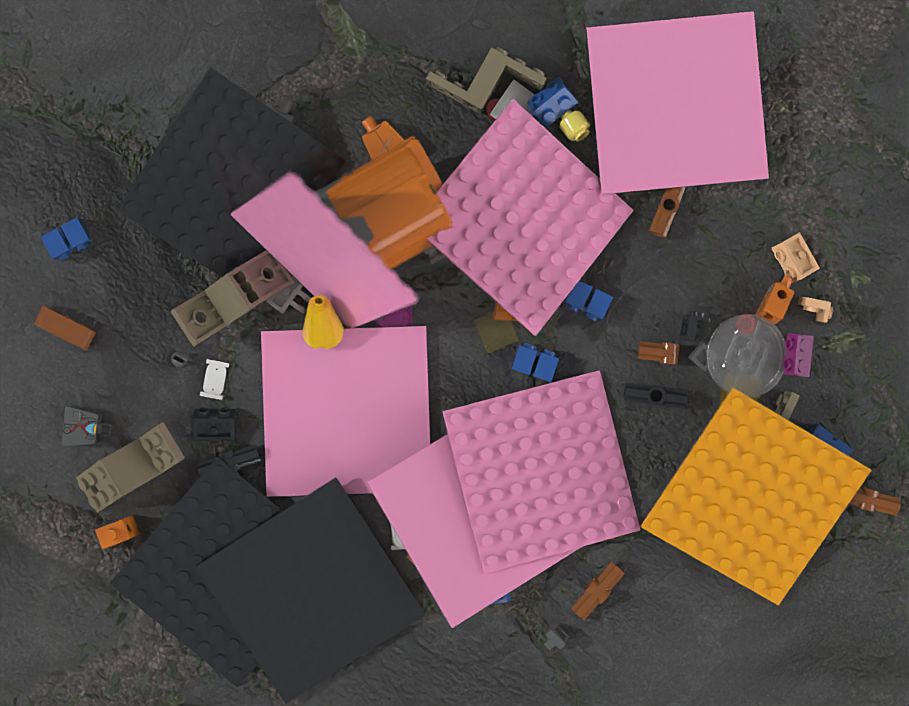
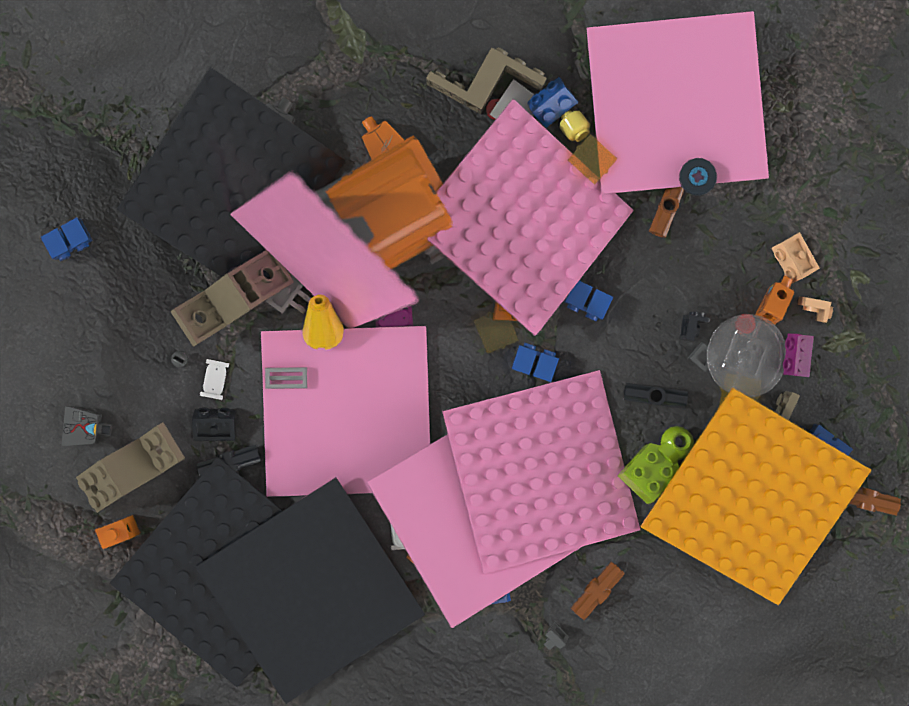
dark orange beam [33,305,96,350] -> none
dark orange piece [637,341,680,365] -> none
none -> light grey tile [265,367,308,389]
none -> clear yellow piece [567,134,617,185]
none -> lime brick [617,426,694,504]
none -> black bush [679,158,717,196]

